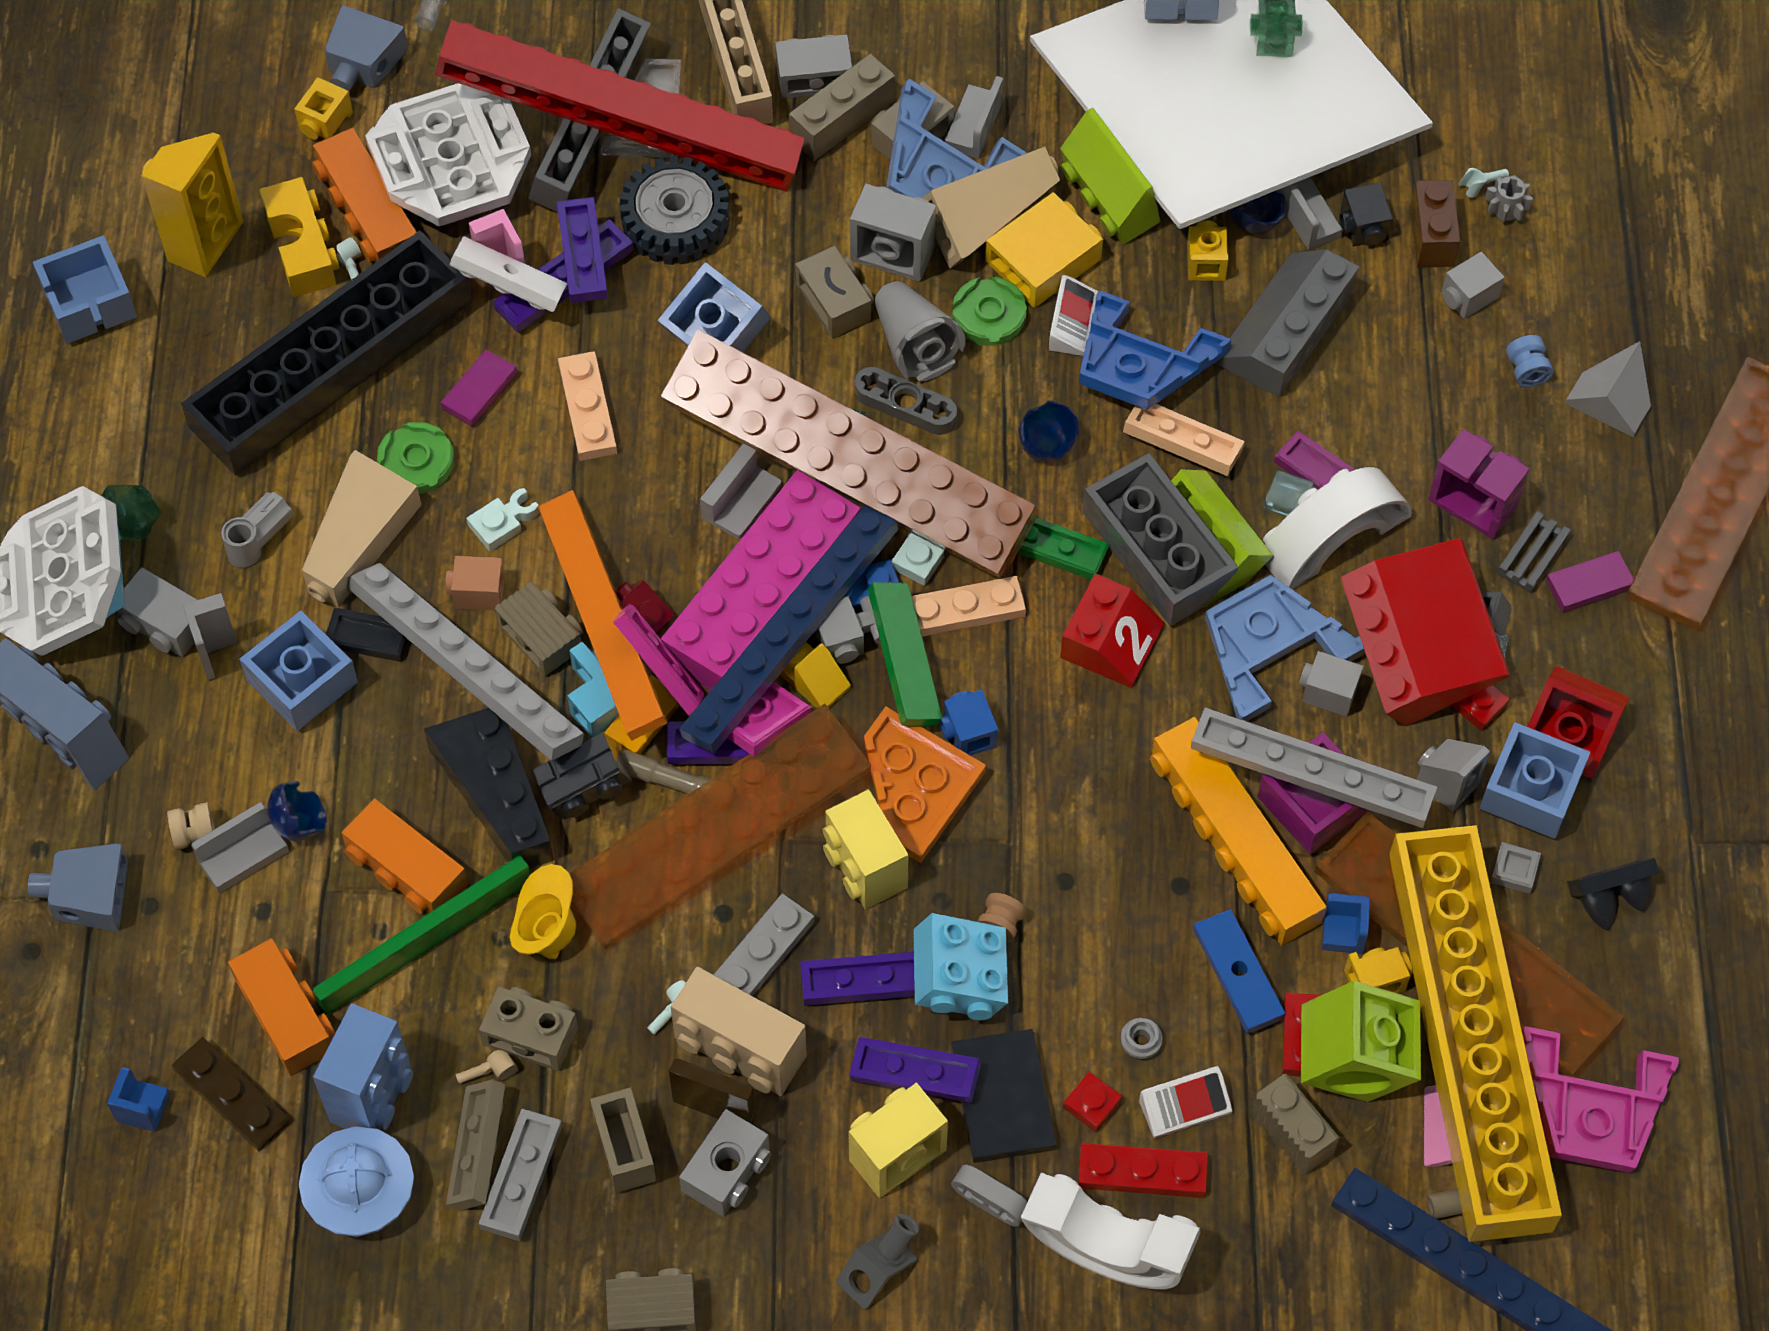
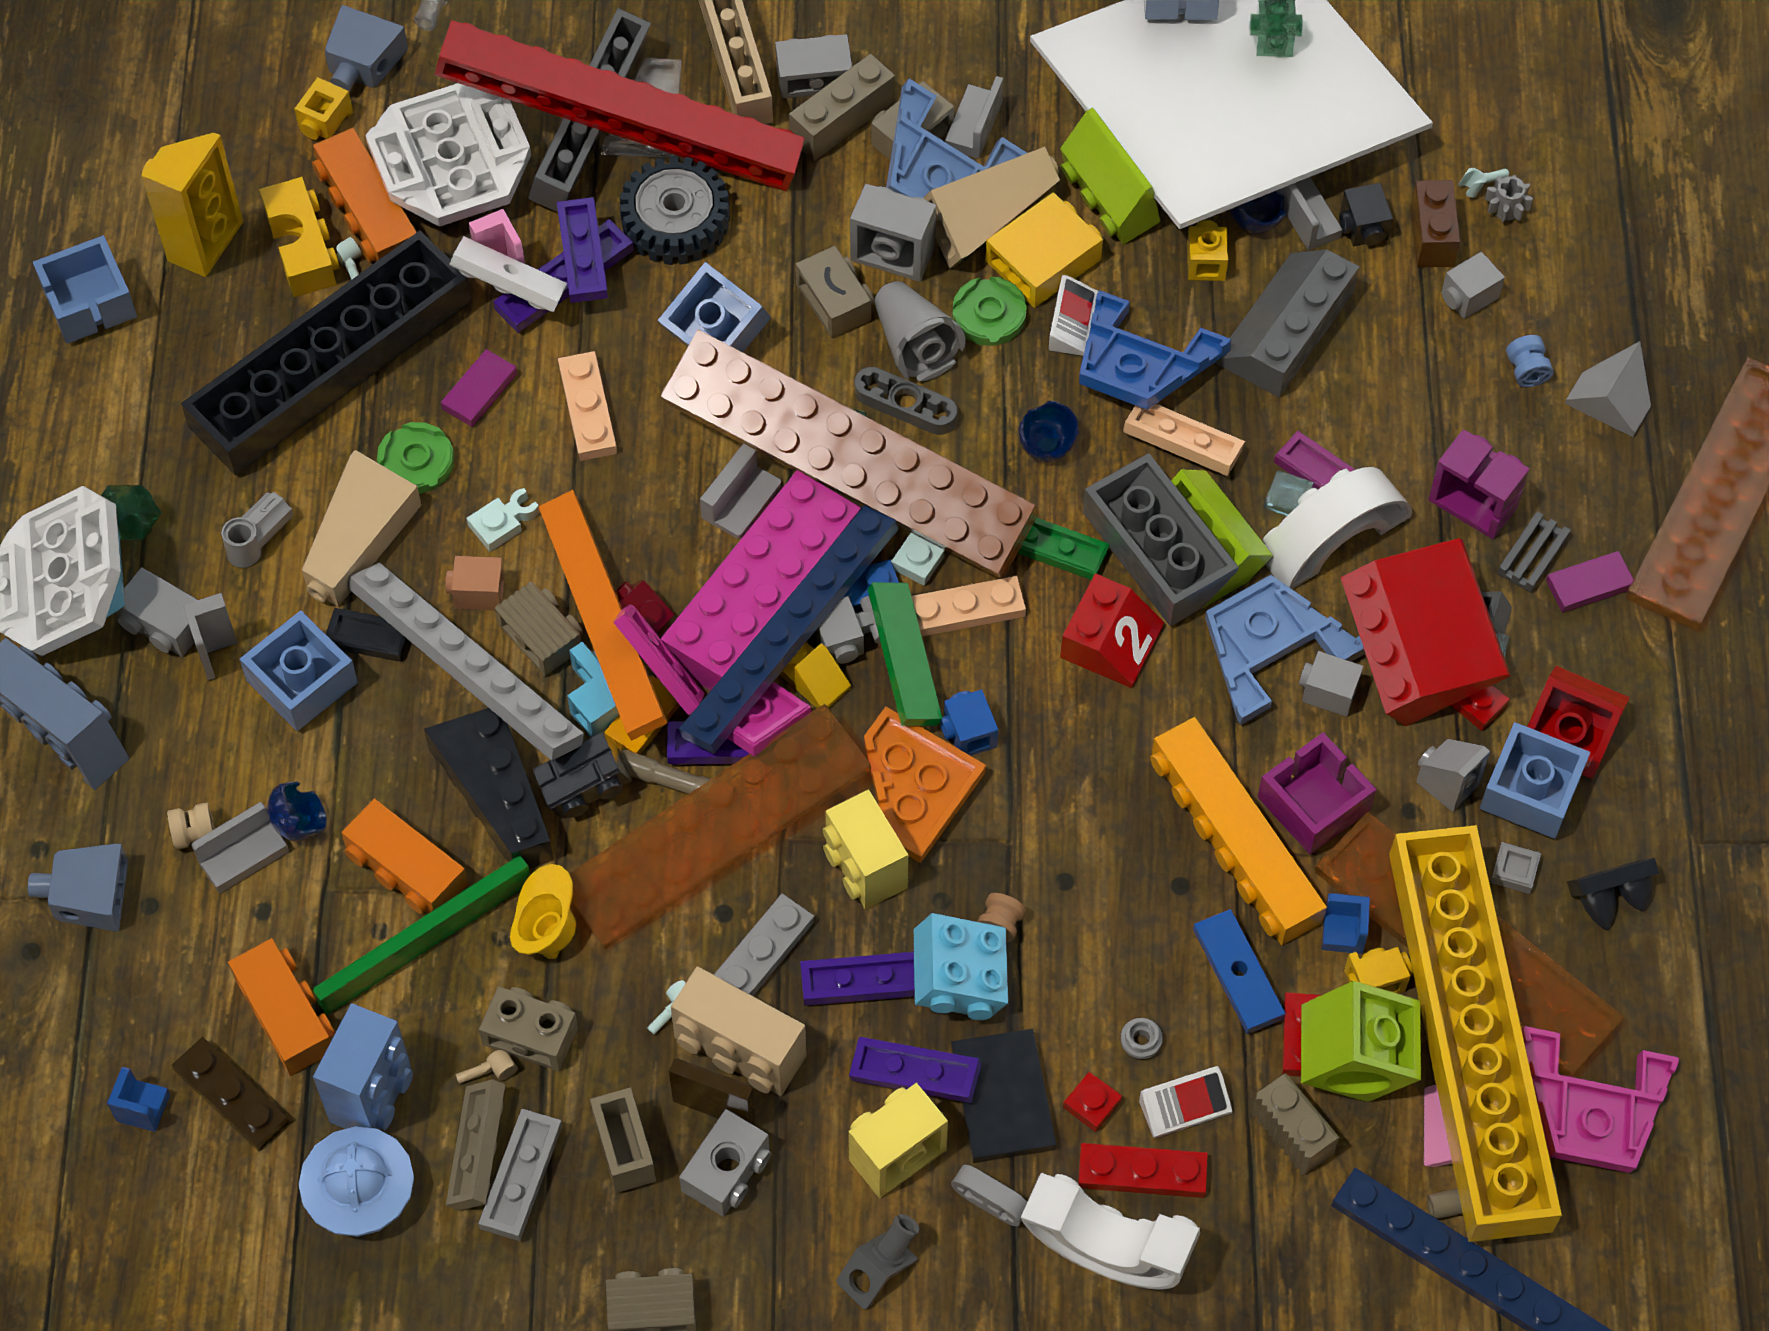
light grey plate [1191,708,1437,828] -> none

